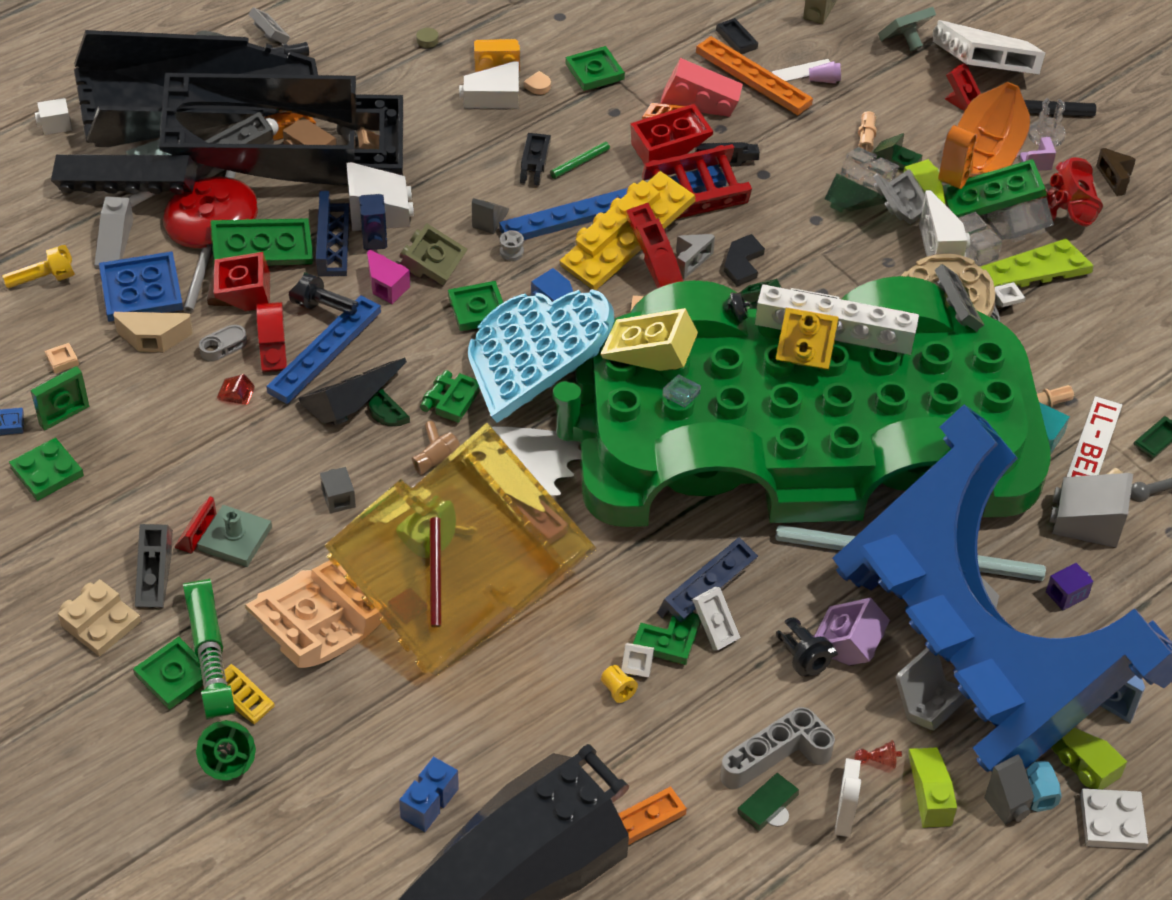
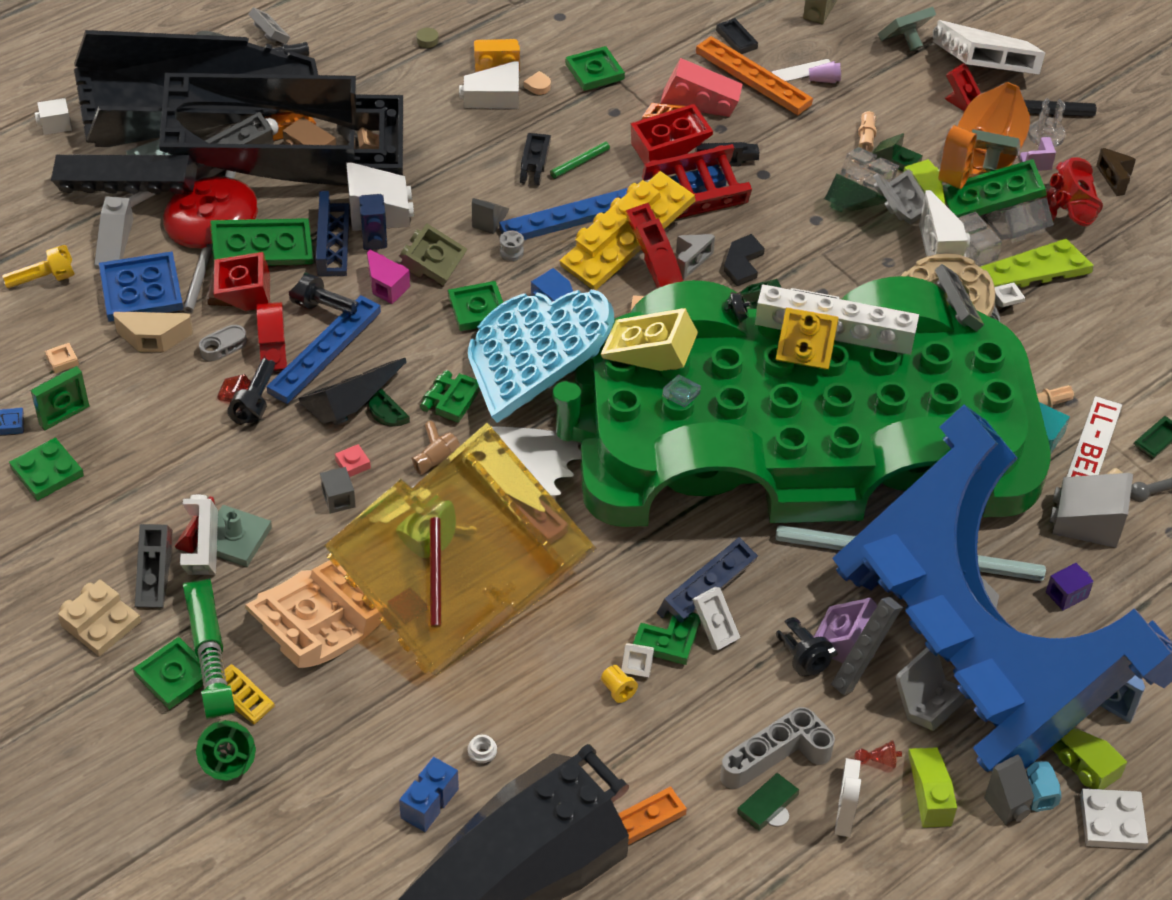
none -> white panel [180,495,218,575]
none -> black piece [227,358,275,425]
none -> coral plate [335,444,371,477]
none -> white plate [468,735,497,763]
none -> dark grey piece [831,597,903,695]
none -> sand green tile [972,129,1021,172]

